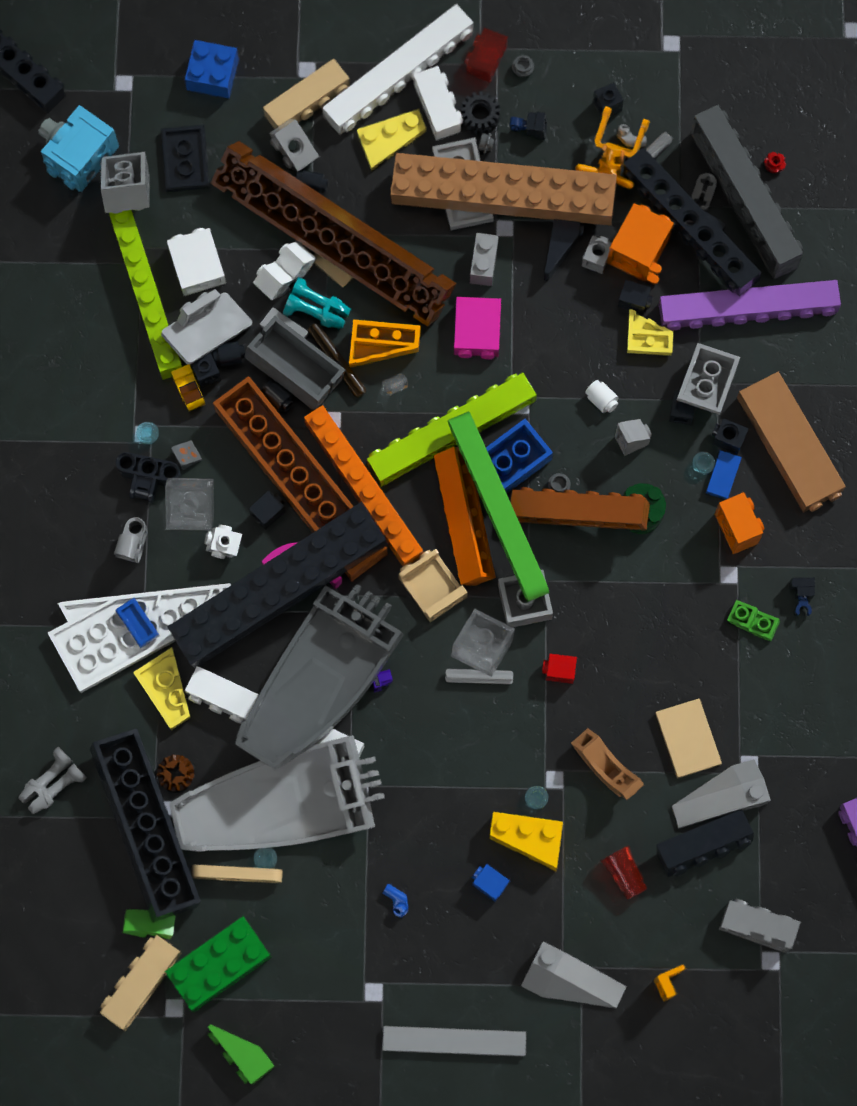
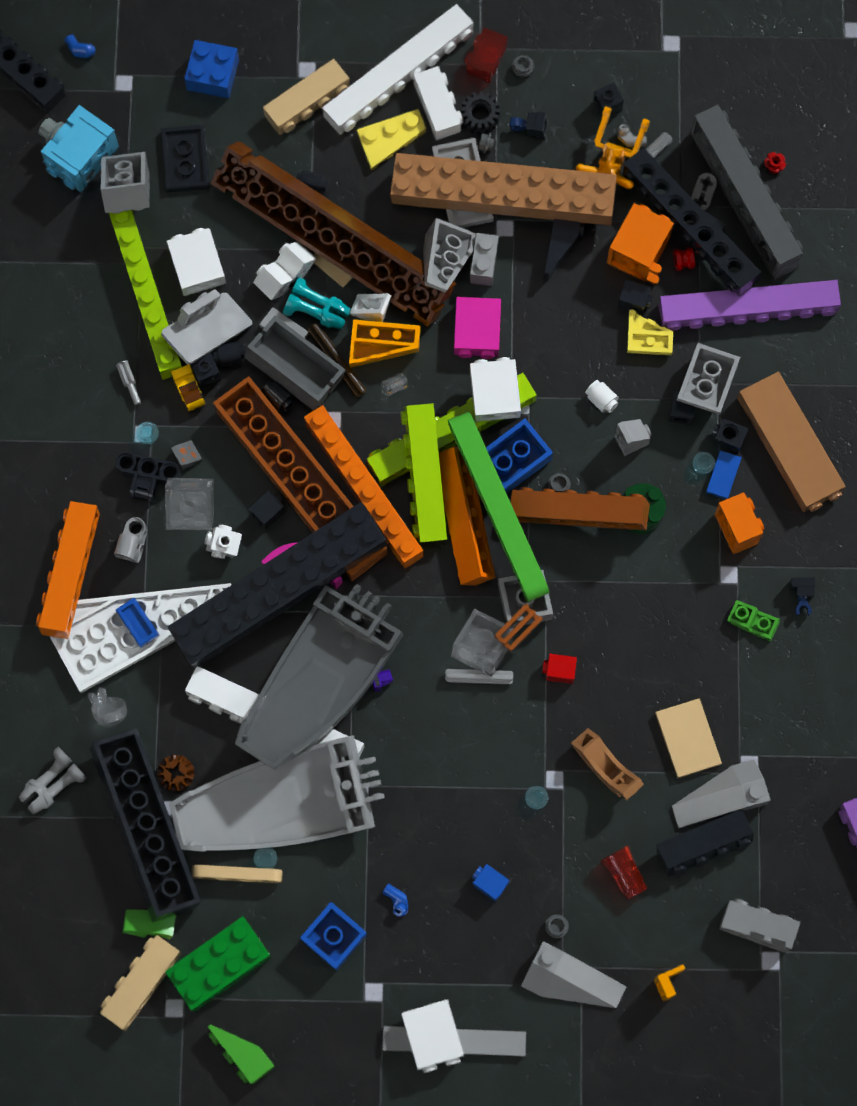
light yellow wing [133,647,191,730] -> none
light grey brick [269,119,319,171] -> none
tan panel [399,549,468,622] -> none
yellow wedge [490,812,563,872] -> none
light grey brick [582,236,612,274] -> none
none -> orange brick [36,501,100,640]
none -> blue arm [64,35,95,58]
none -> clear piece [88,687,127,727]
none -> light grey axle [116,361,140,405]
none -> blue brick [300,902,367,971]
none -> white slope [350,294,391,322]
none -> lime brick [401,403,447,542]
none -> white brick [402,1000,464,1073]
none -> light grey wedge [423,218,476,293]
none -> white brick [470,357,521,422]
none -> dark orange tile [494,603,543,652]
none -> dark grey plate [545,915,569,938]
none -> red wheel [673,247,695,271]

